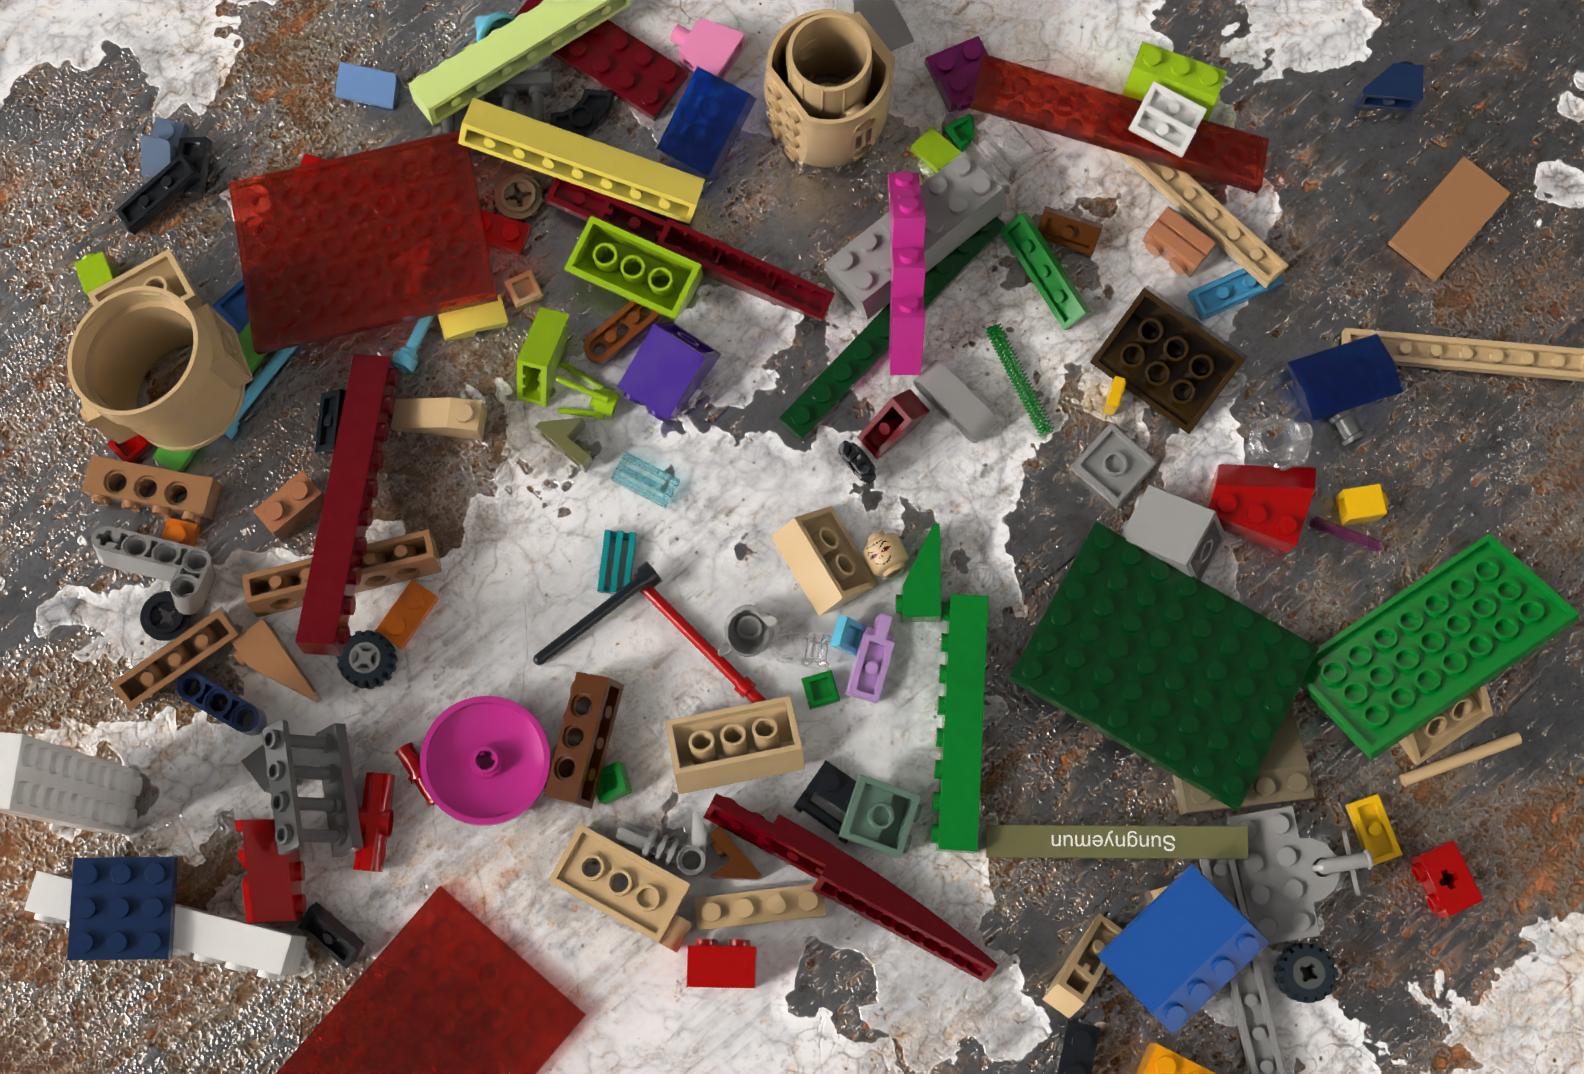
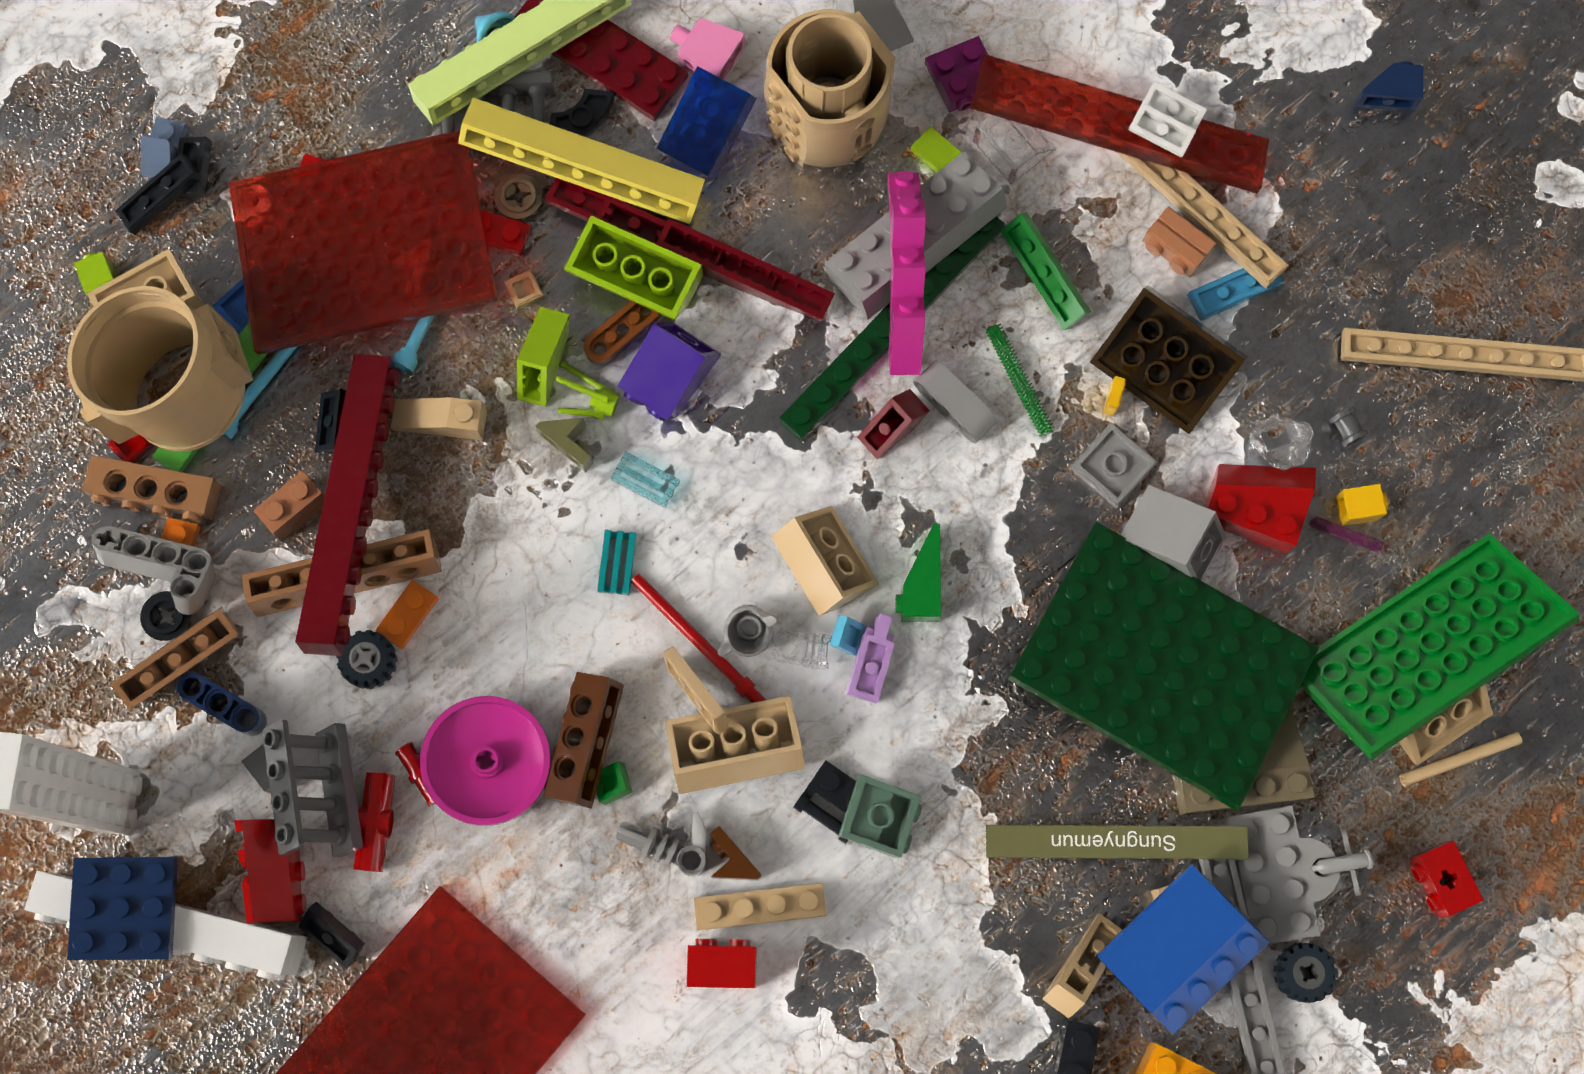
medium nougat slope [230,618,322,703] -> none
medium blue slope [335,62,401,110] -> none
light yellow slope [437,295,508,341] -> none
black piece [533,561,662,666] -> none
tan hinge [548,824,693,953] -> none
dark red slope [703,793,998,982] -> none
green tile [801,670,840,710] -> none
black gear [838,440,876,484] -> none
tan head [862,531,909,580] -> none
green brick [931,594,989,854] -> none
green tile [944,113,974,152] -> none
reddish brown plate [1038,206,1103,256] -> none
lime slope [1117,41,1227,138] -> none
clear blue slope [1287,334,1403,421] -> none
yellow plate [1345,794,1403,866] -> none
medium nougat tile [1388,156,1511,282] -> none
none -> tan tile [664,646,728,735]

